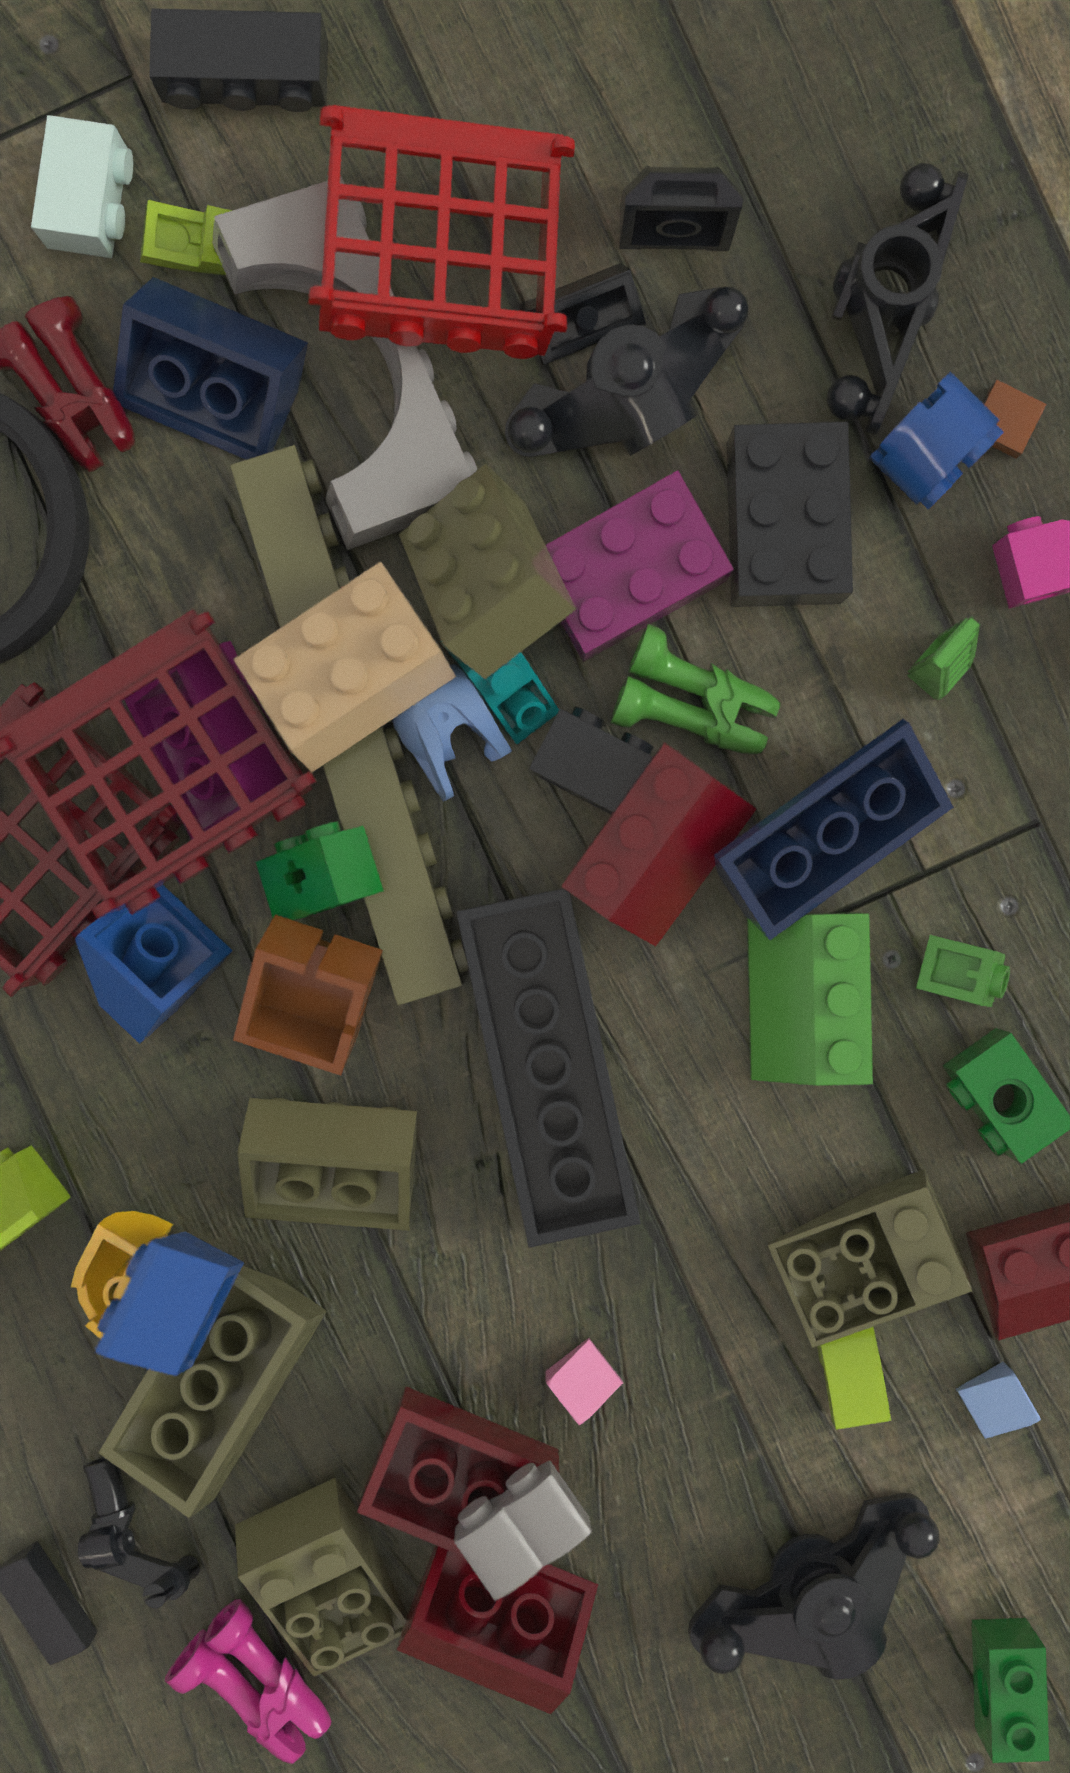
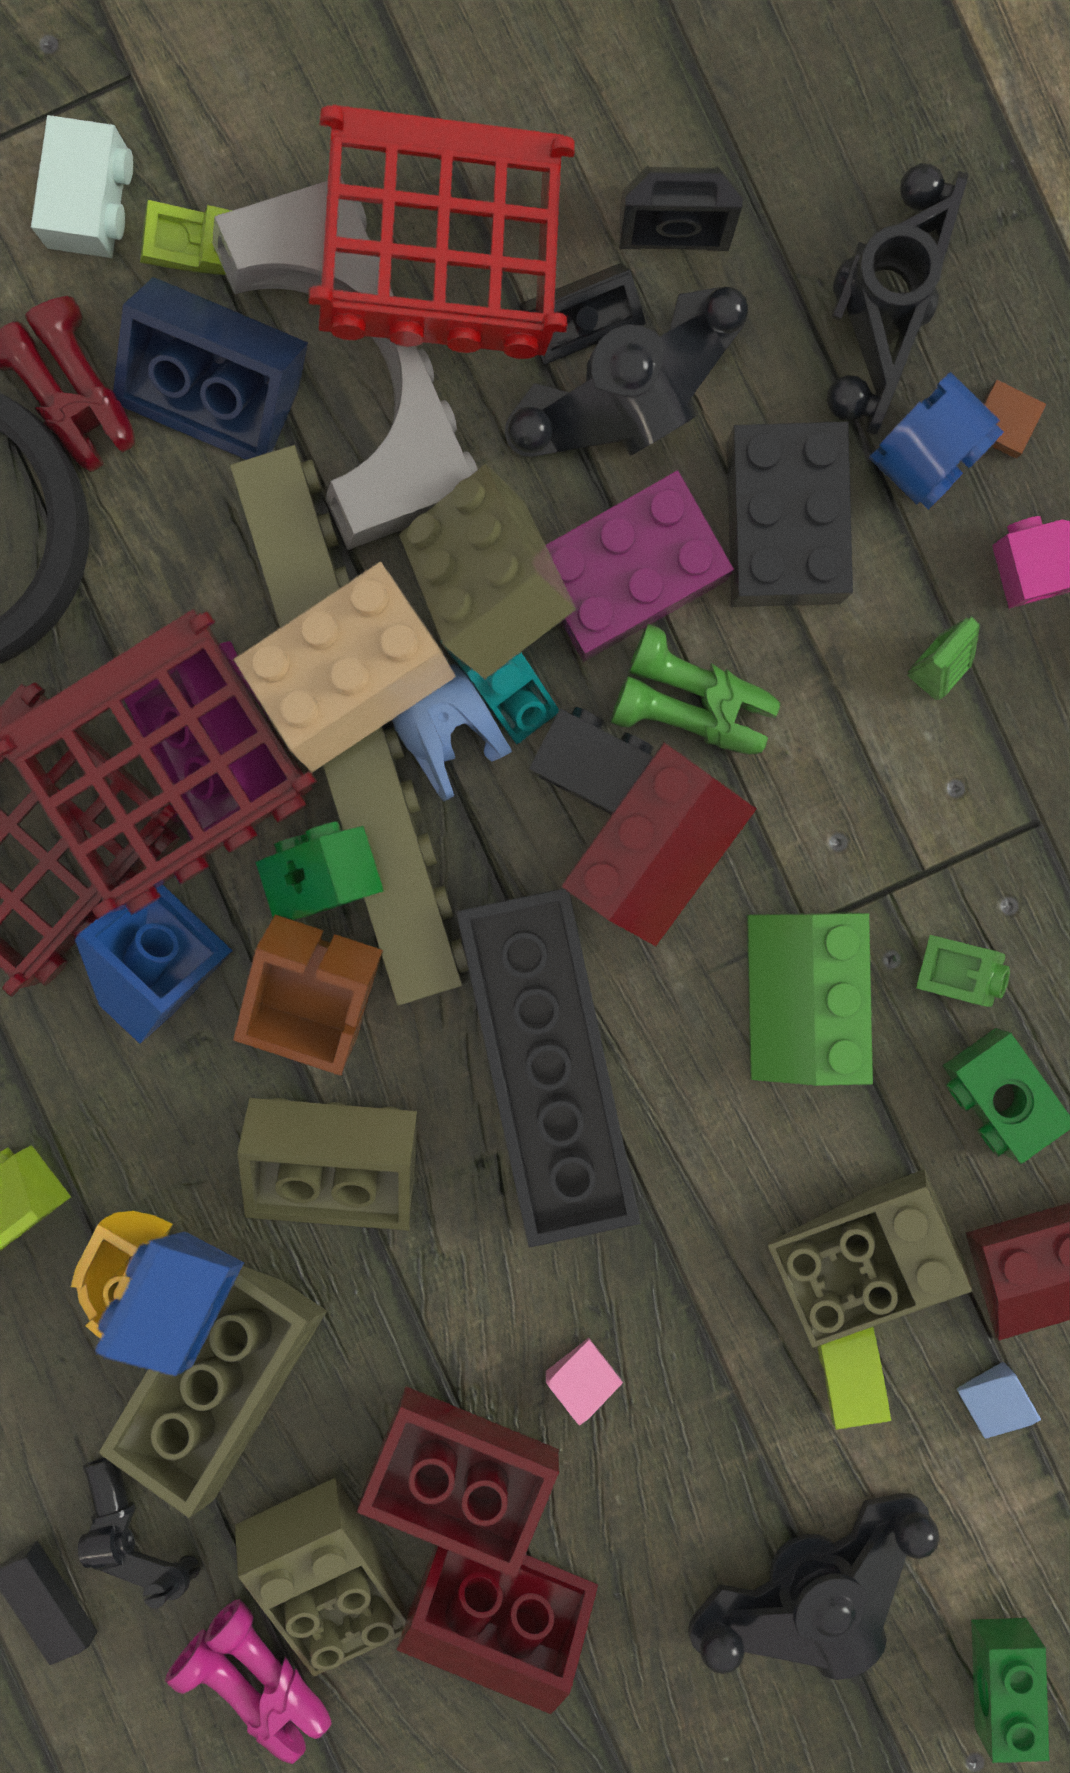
black brick [149,8,328,112] -> none
light grey brick [454,1461,592,1600] -> none
dark blue slope [714,719,954,940] -> none

